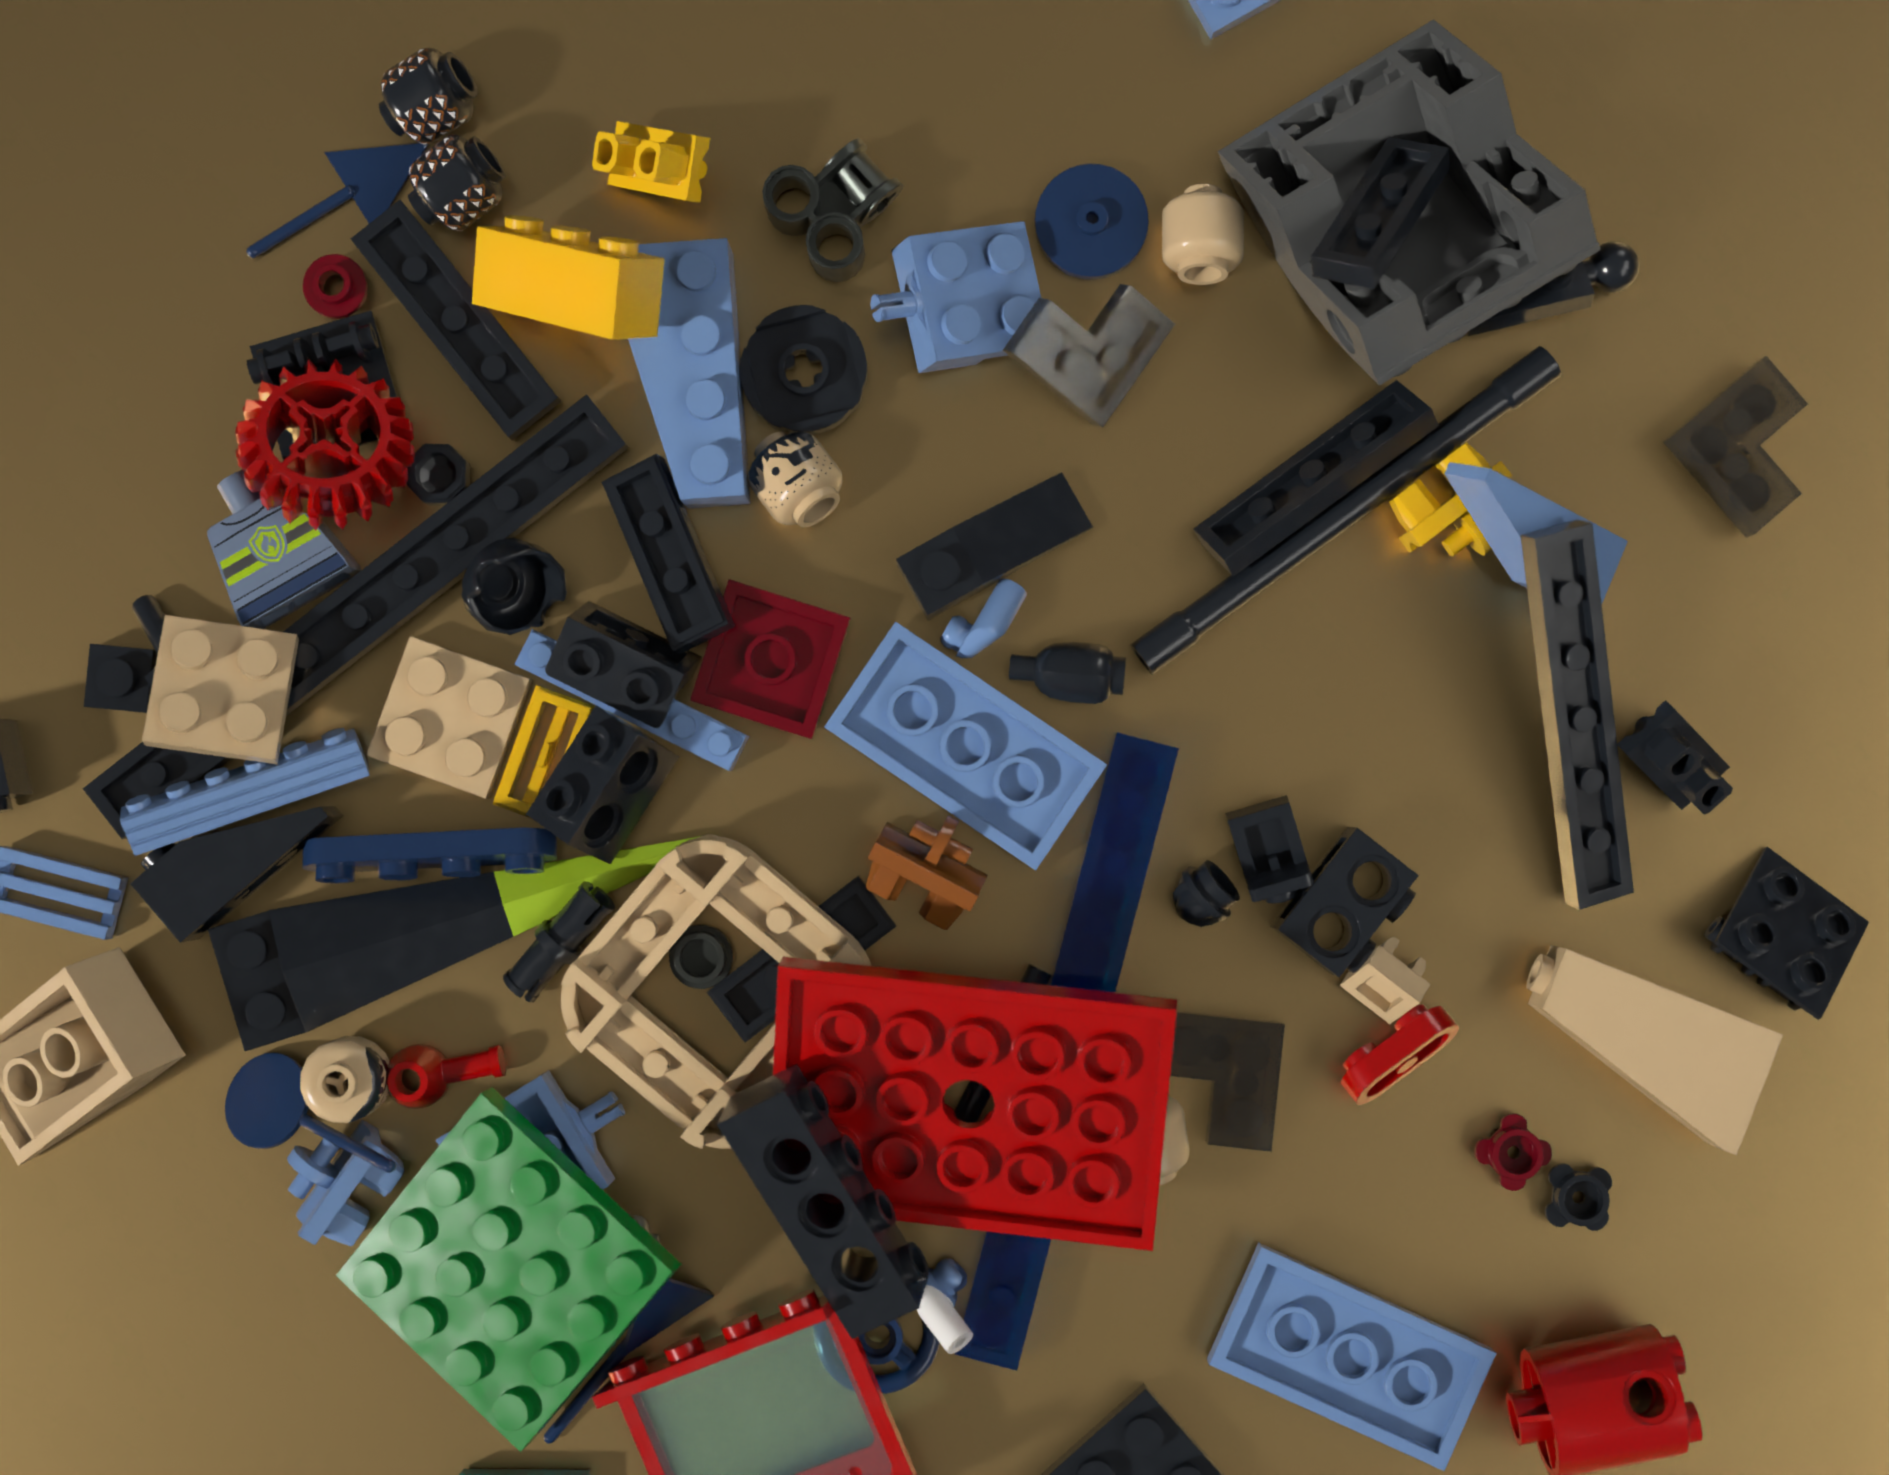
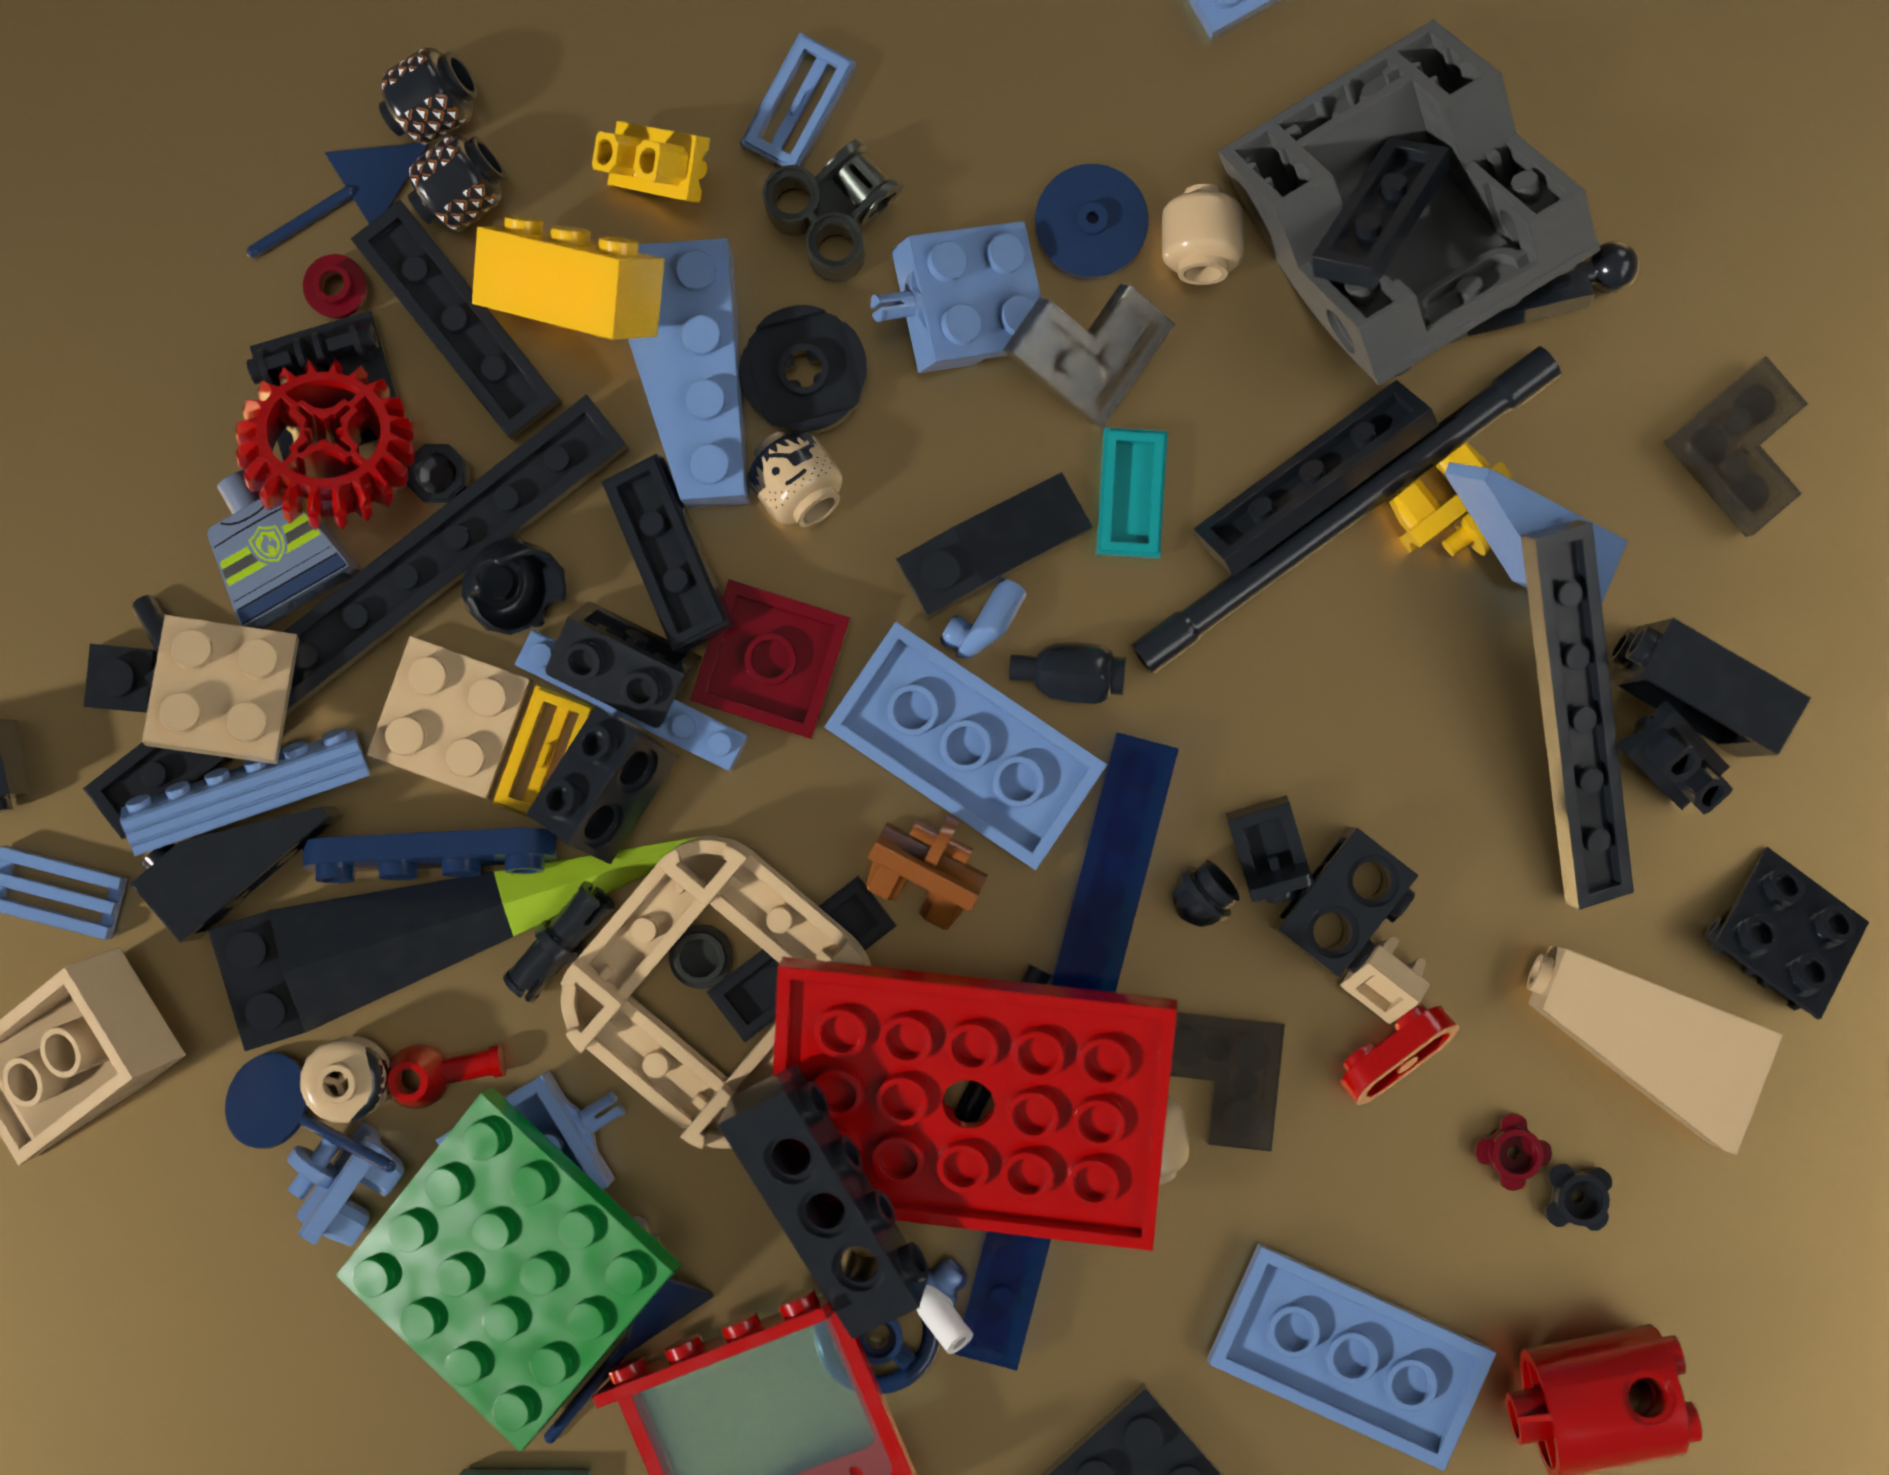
none -> medium blue tile [740,32,856,167]
none -> teal tile [1096,427,1168,559]
none -> black window [1608,618,1811,757]

